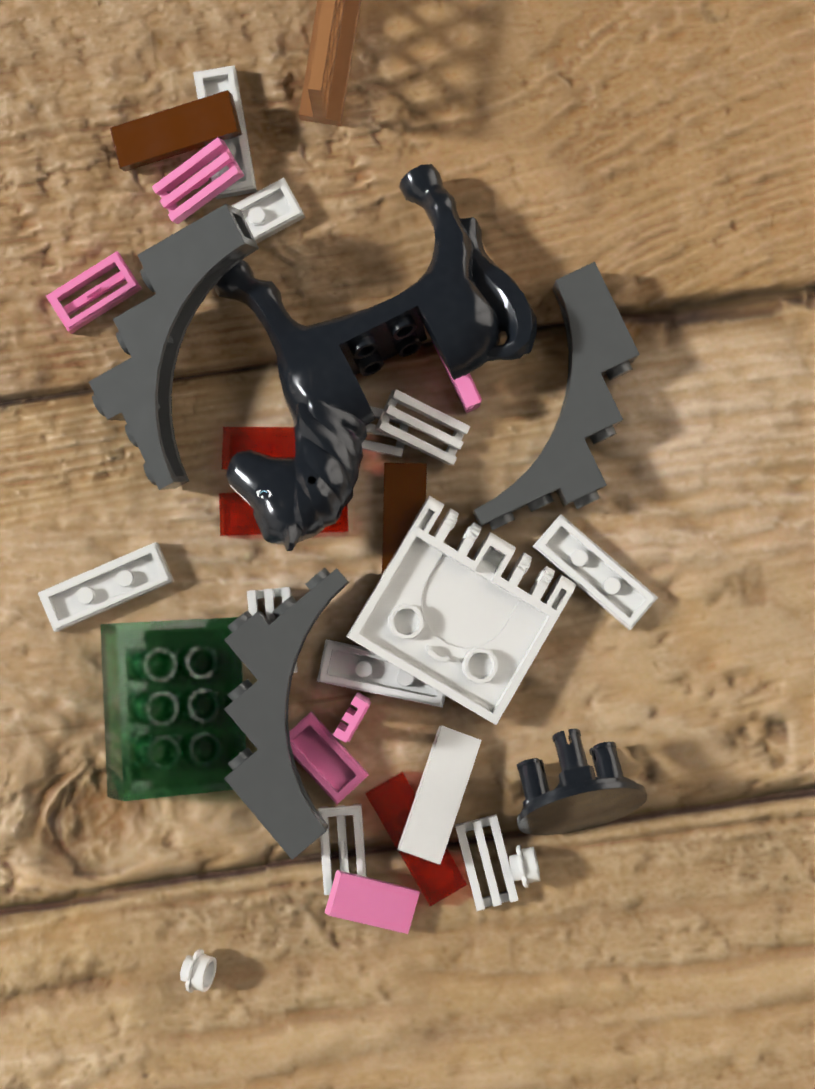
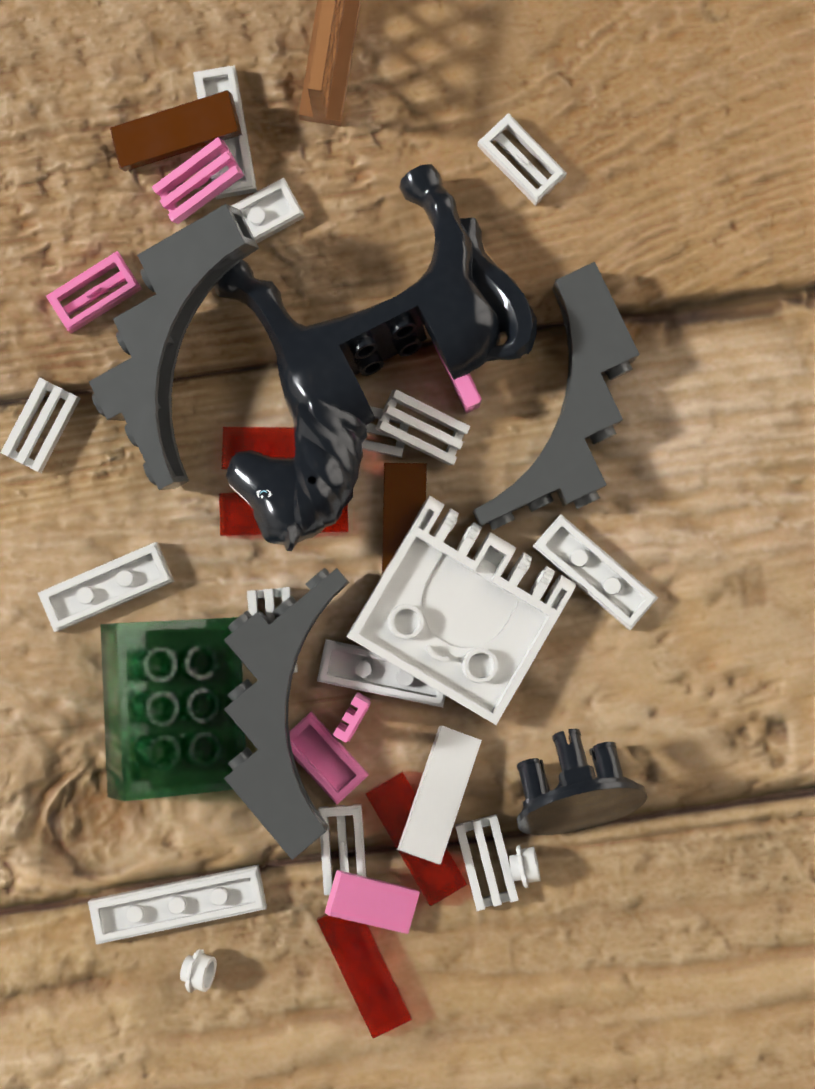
none -> white tile [0,378,81,473]
none -> white tile [88,864,267,944]
none -> clear red tile [317,914,412,1039]
none -> white tile [477,113,567,206]

